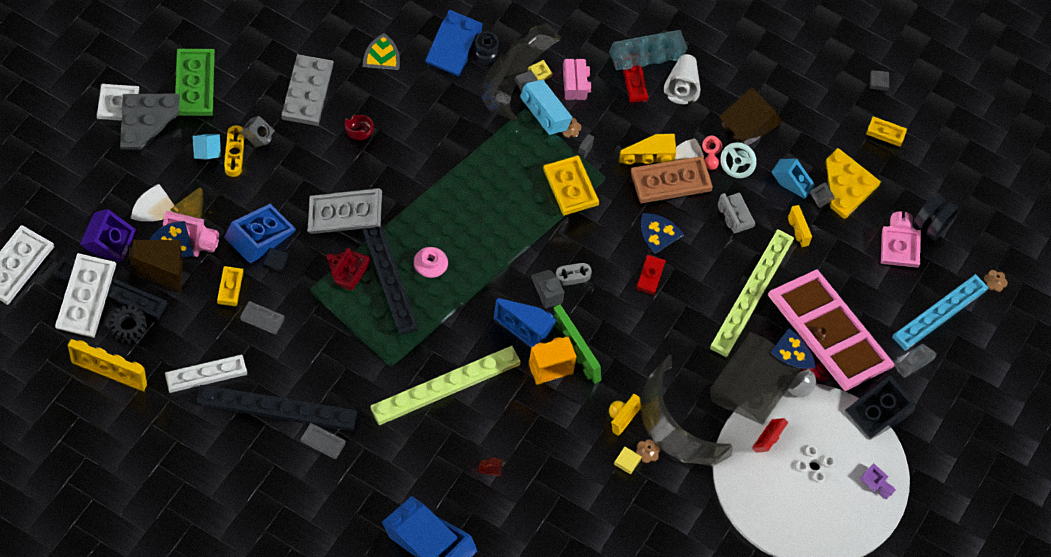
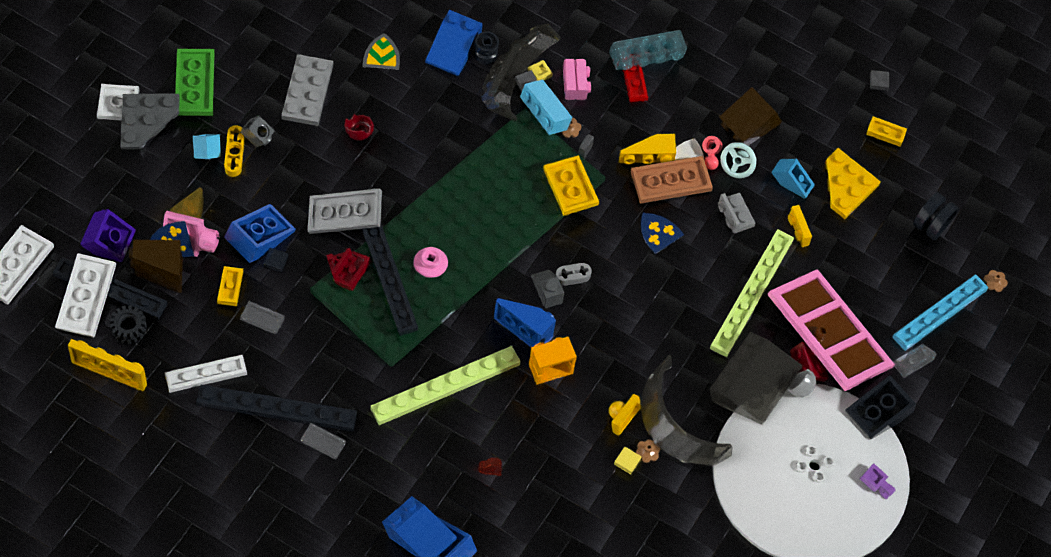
white sticker [131,184,179,222] -> none
bright green plate [553,304,601,384] -> none
red plate [636,255,666,295] -> none
white cone [664,54,701,104] -> none
red plate [752,418,788,453] -> none
dark blue sticker [770,329,816,369] -> none
flat silver tile [809,182,835,208] -> none
bright pink plate [881,212,921,268] -> none

